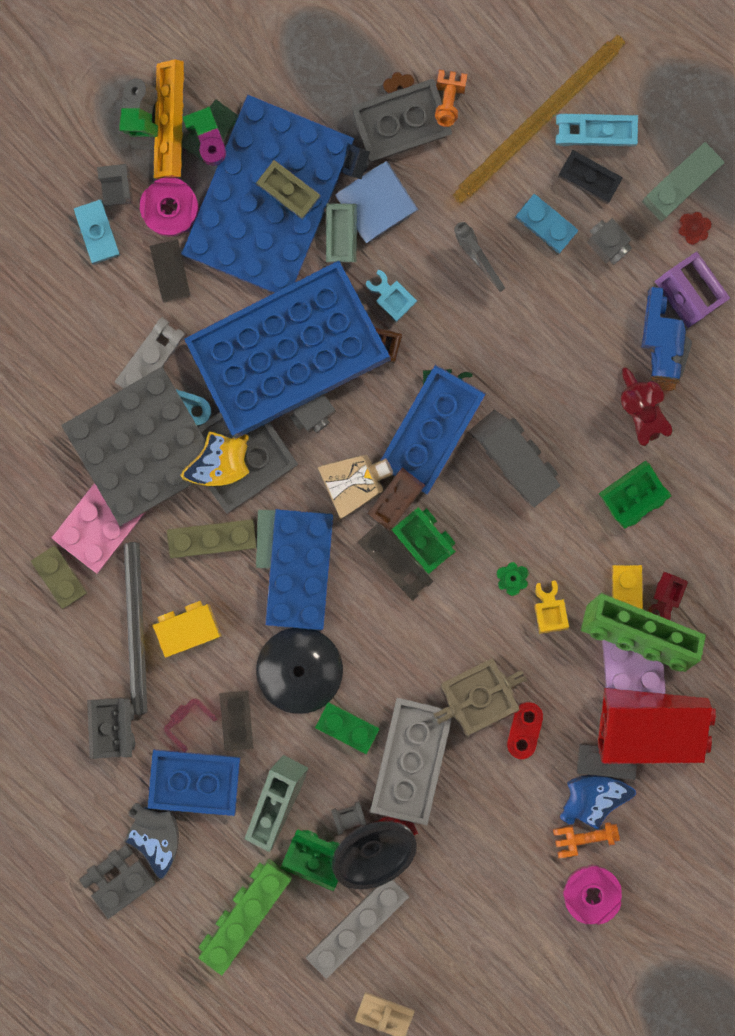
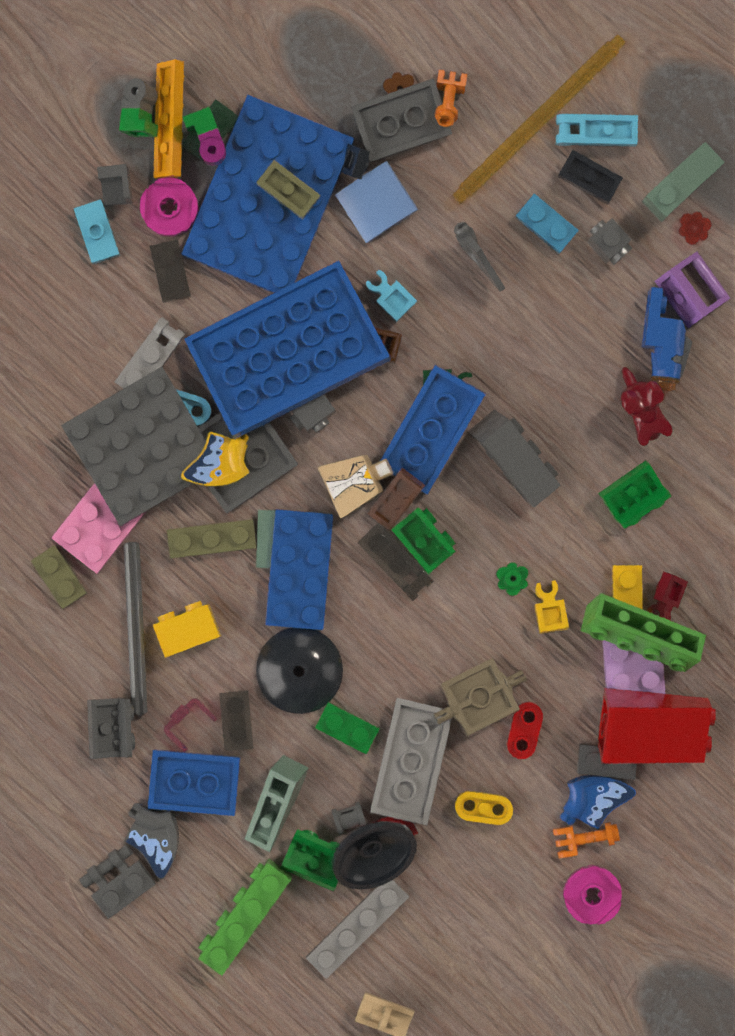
sand green tile [326,204,357,262] -> none
none -> yellow plate [455,791,513,825]

